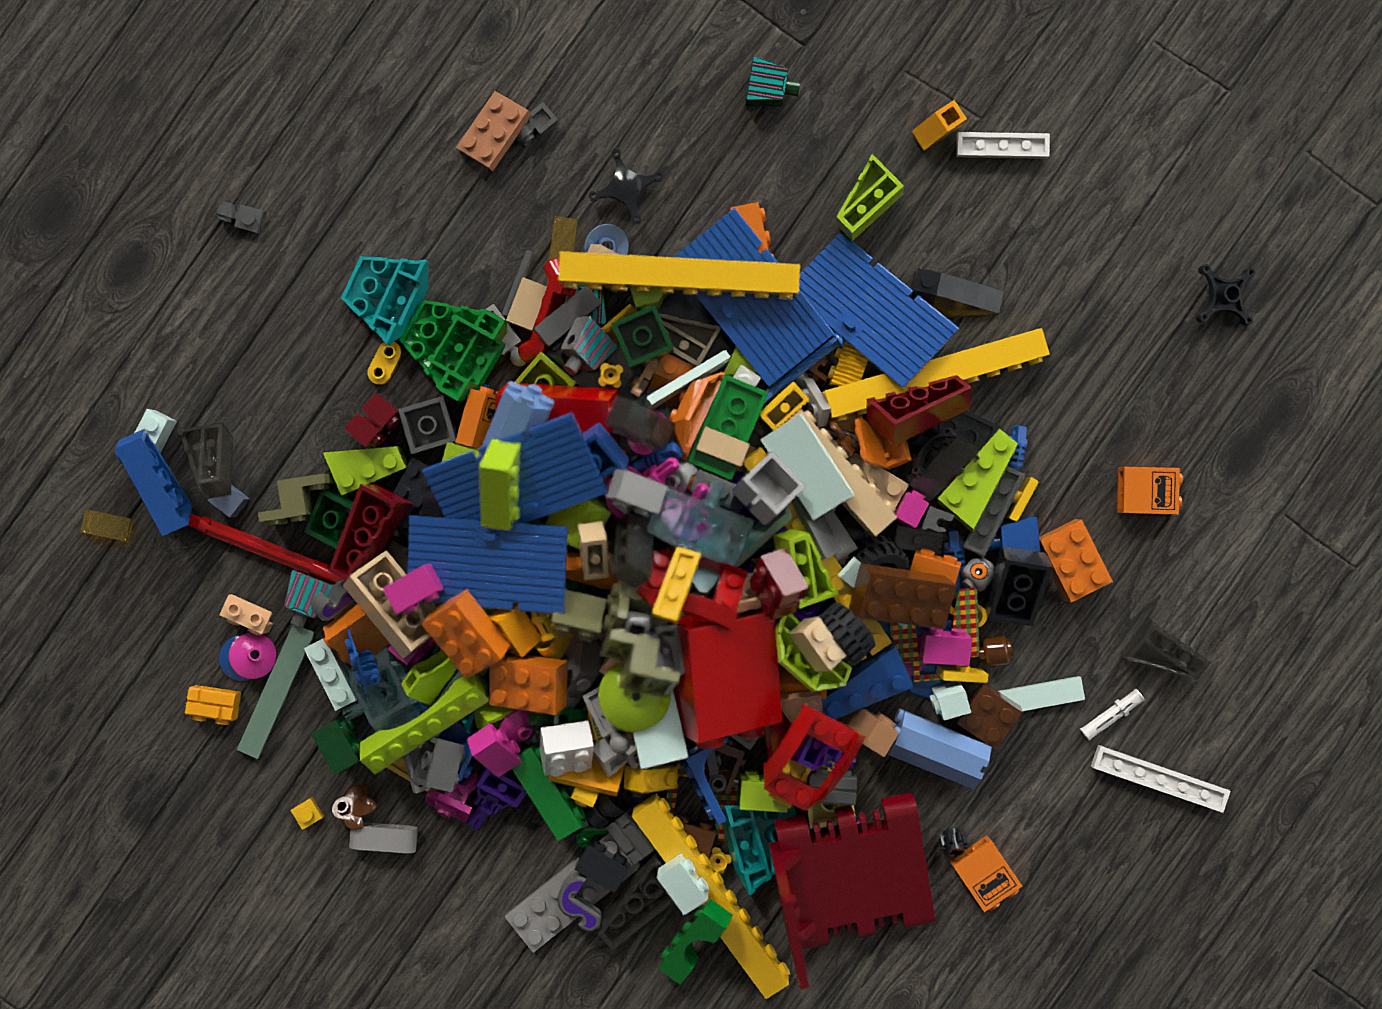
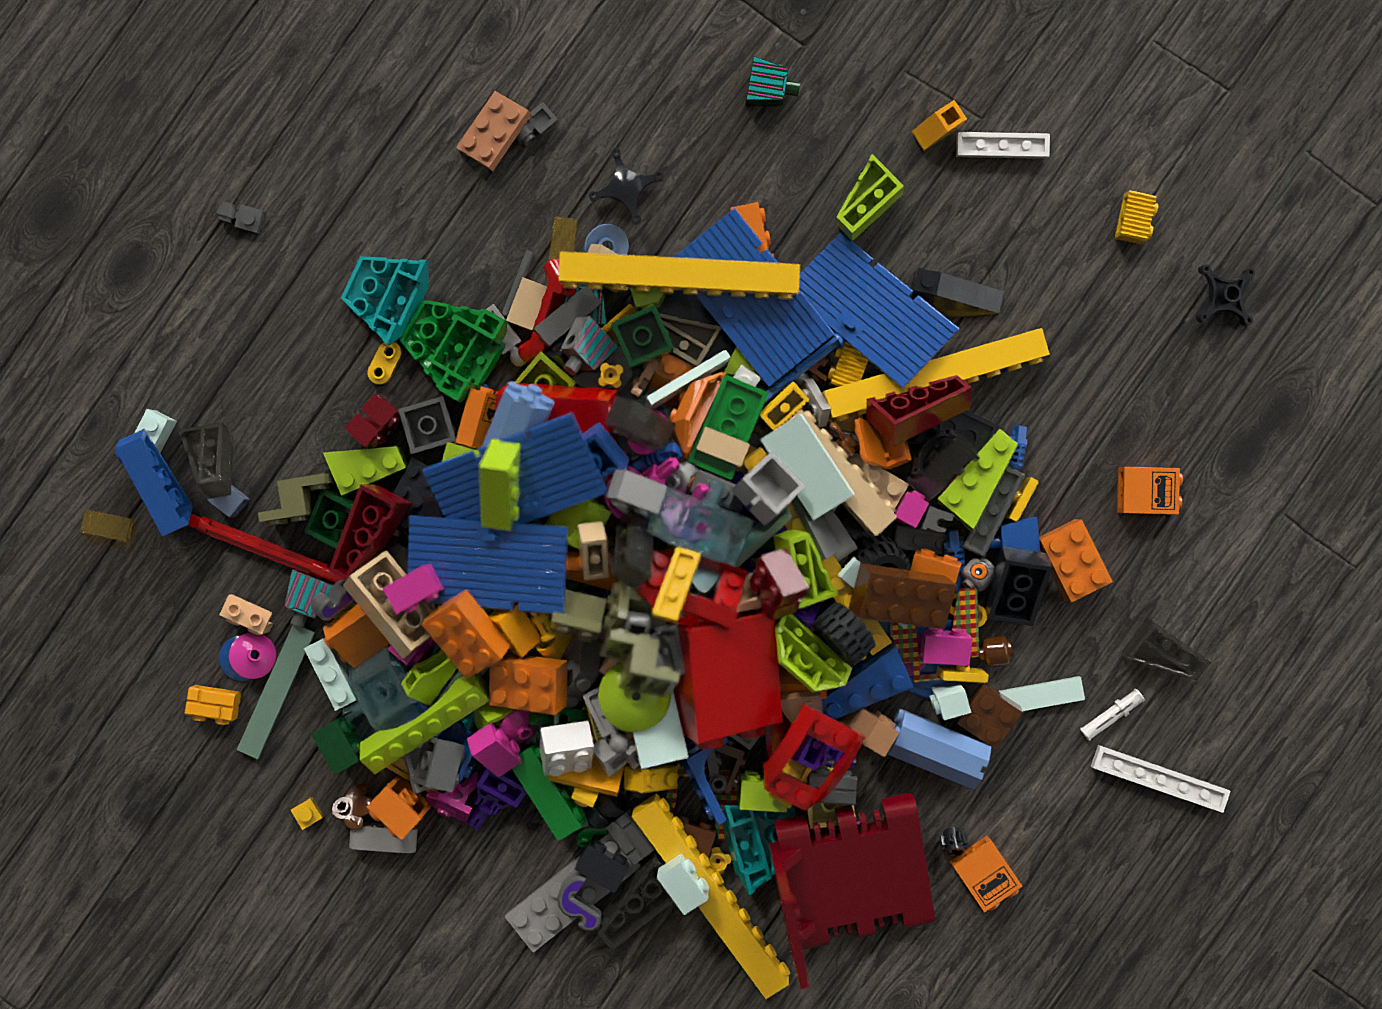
blue hinge [345,629,381,694] -> none
green arch [658,898,733,985] -> none
tan brick [789,617,846,671] -> none
none -> orange brick [367,775,431,840]
none -> yellow brick [1114,190,1158,245]

